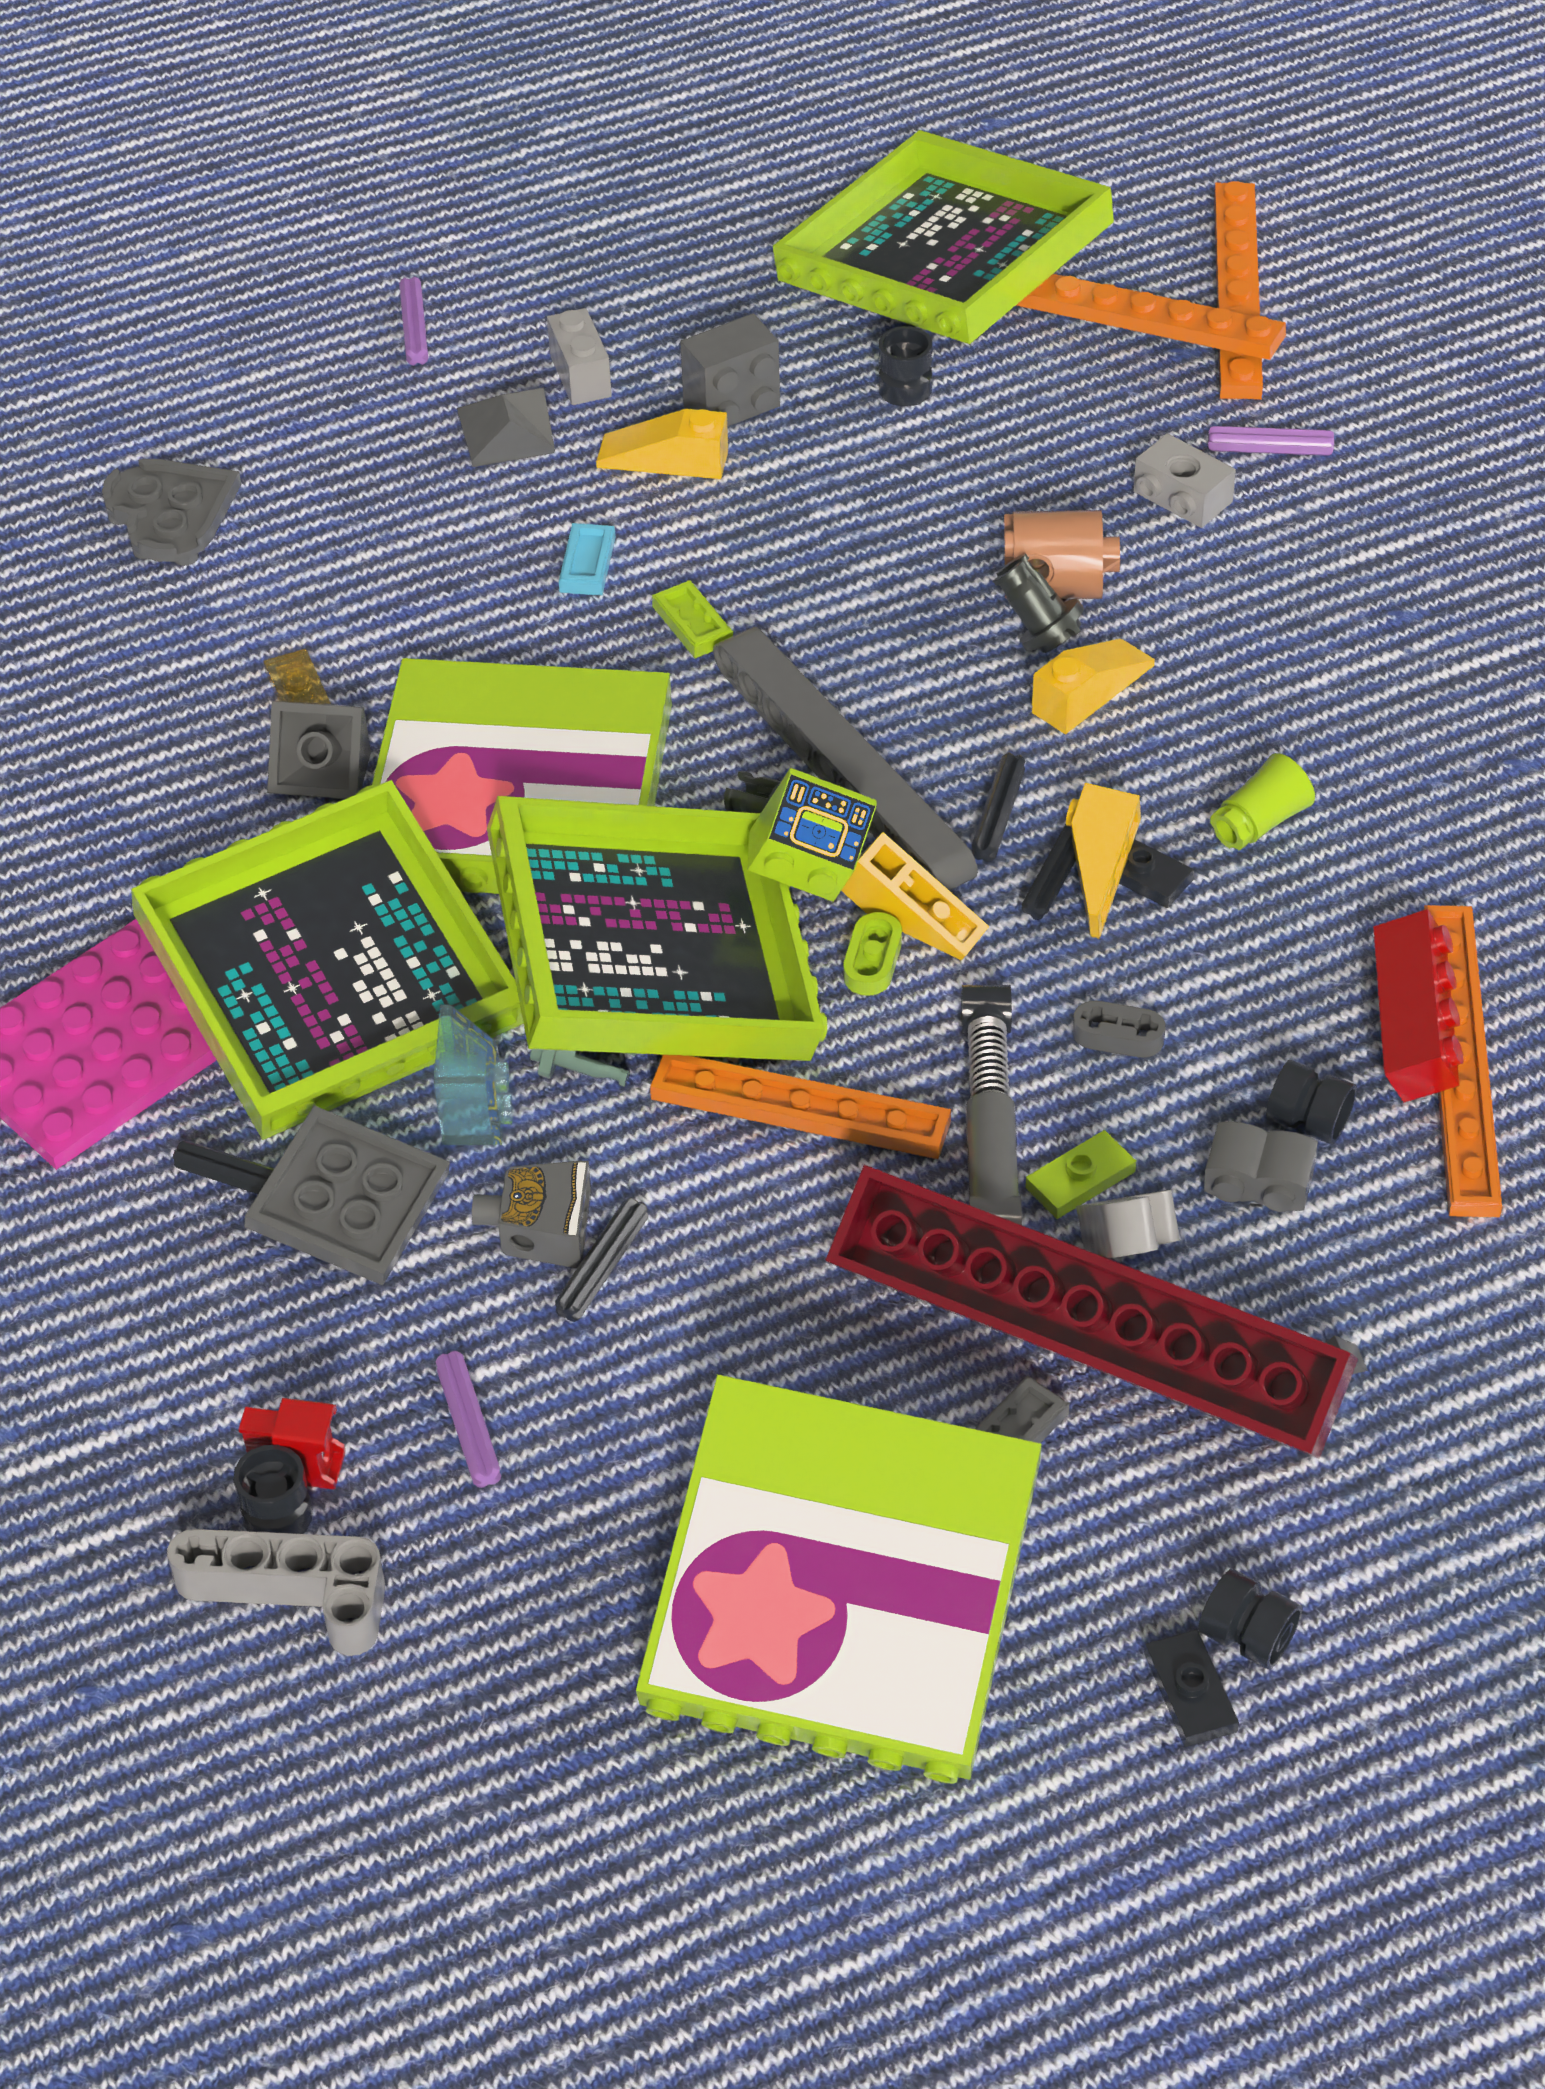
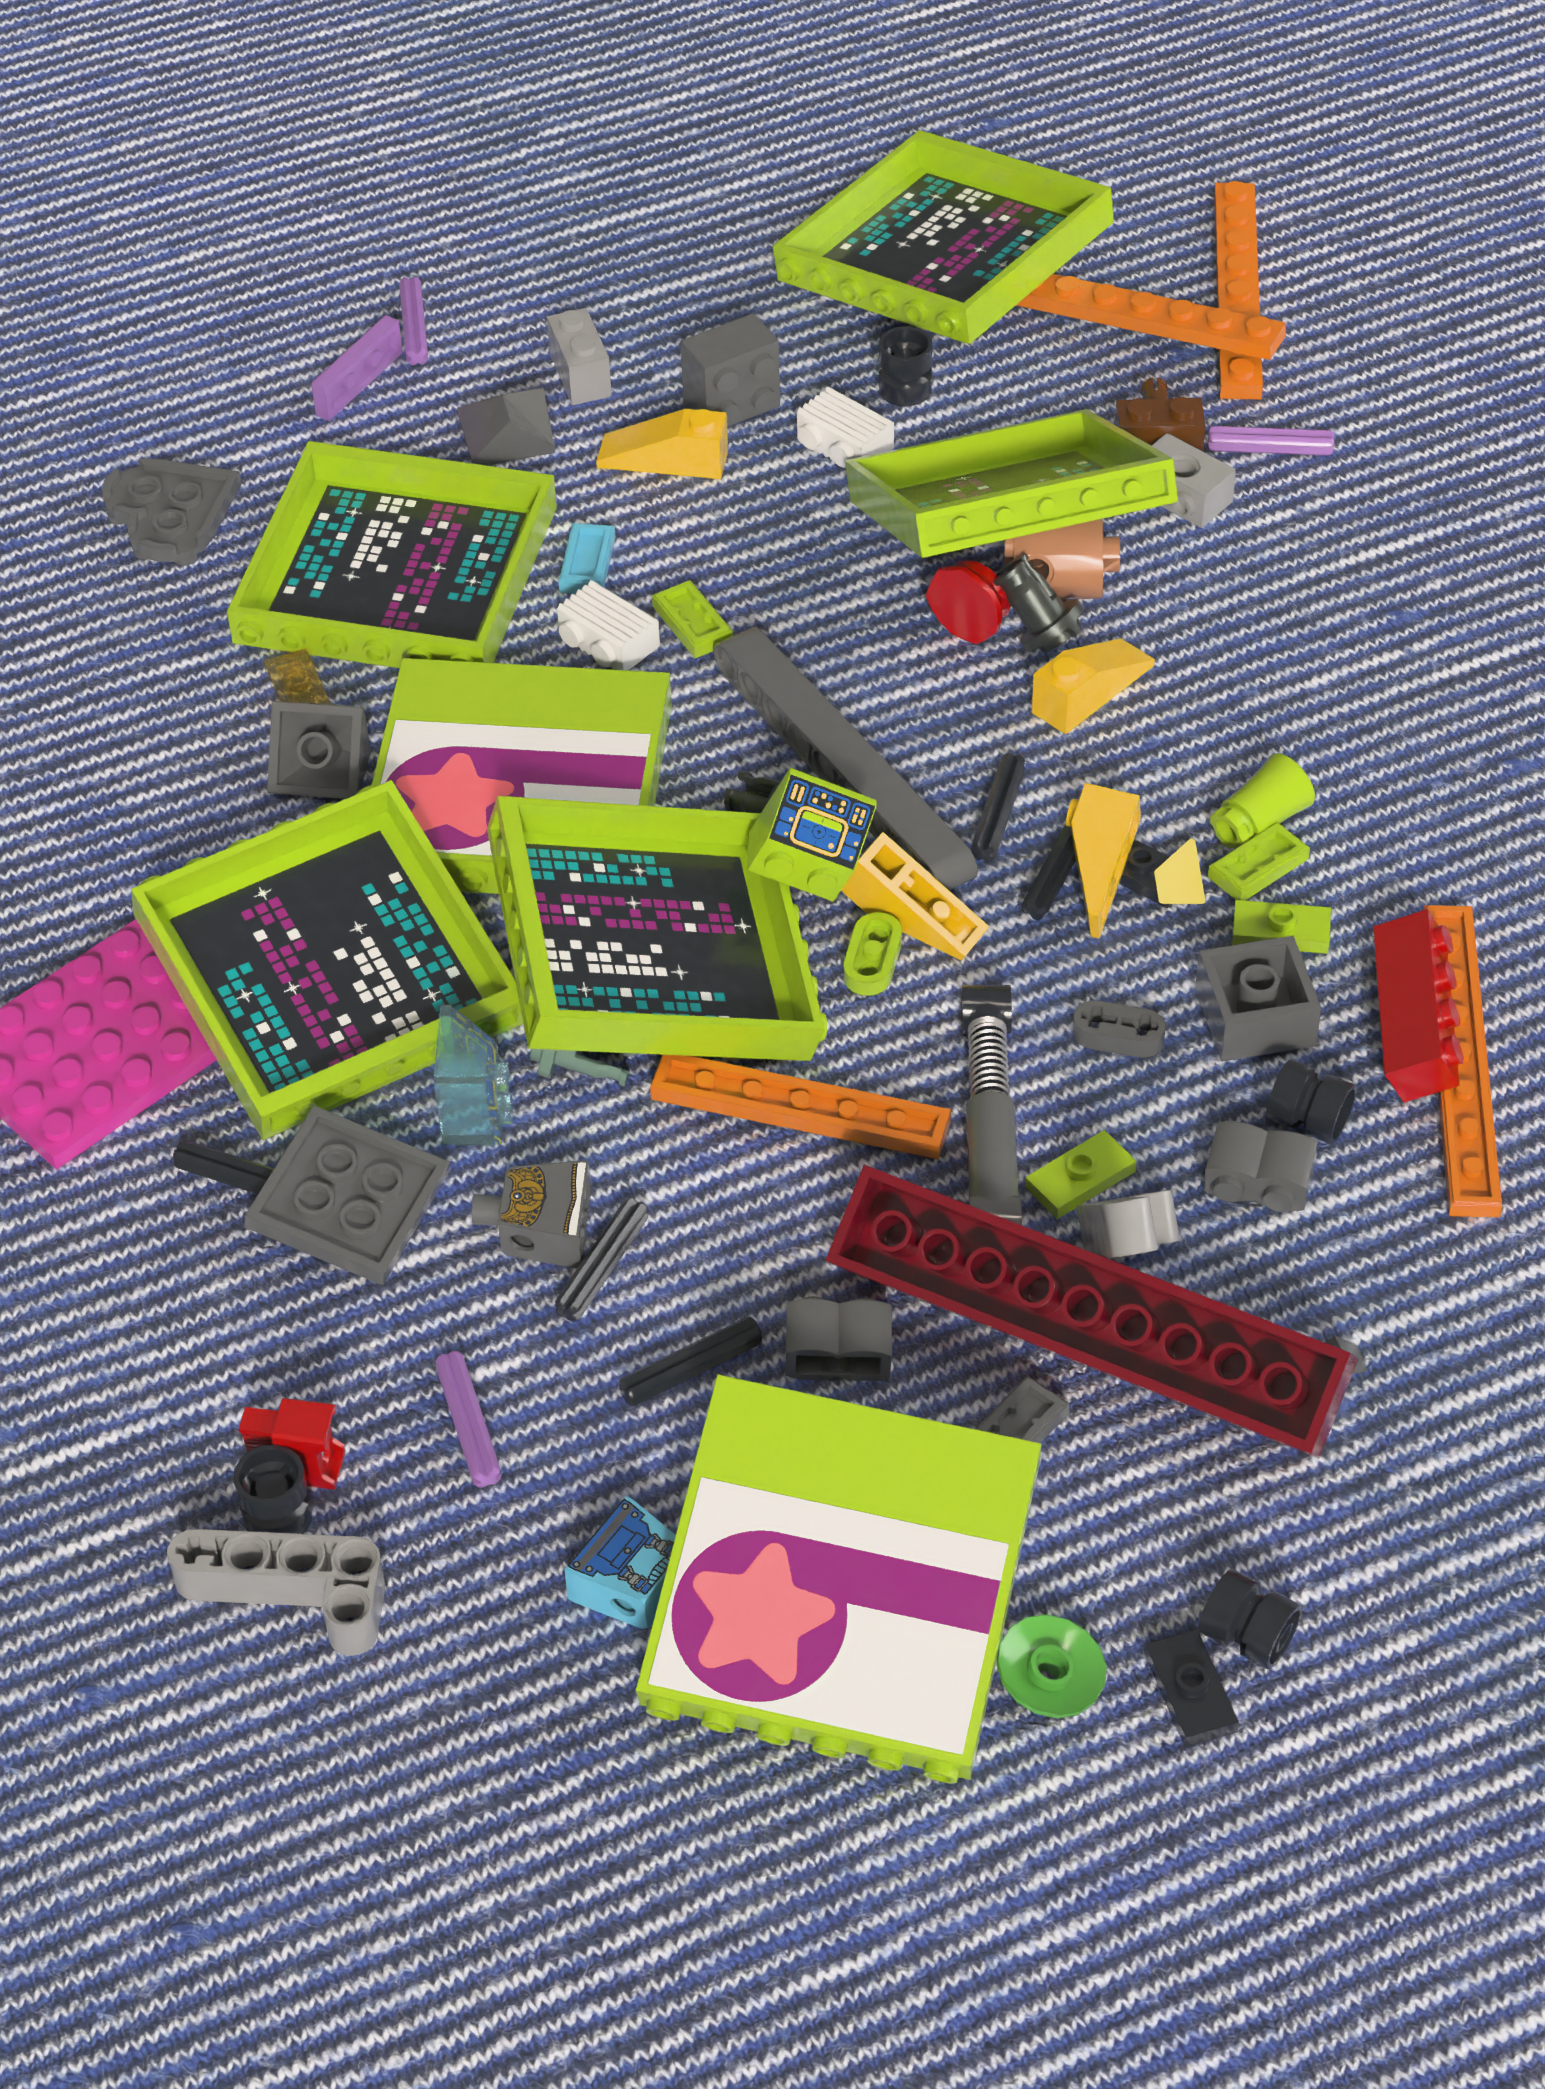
none -> panel [227,441,557,668]
none -> medium lavender plate [311,315,403,421]
none -> white brick [557,580,660,671]
none -> torso [564,1496,676,1629]
none -> black axle [618,1317,762,1406]
none -> dark grey brick [785,1296,892,1381]
none -> white brick [797,386,894,468]
none -> lime panel [845,409,1178,558]
none -> red hat [926,560,1011,644]
none -> bright green dish [996,1615,1107,1718]
none -> reddish brown brick [1115,378,1205,452]
none -> light yellow sticker [1154,839,1205,904]
none -> dark grey brick [1195,936,1321,1062]
none -> lime plate [1208,822,1310,901]
none -> lime plate [1232,900,1331,954]

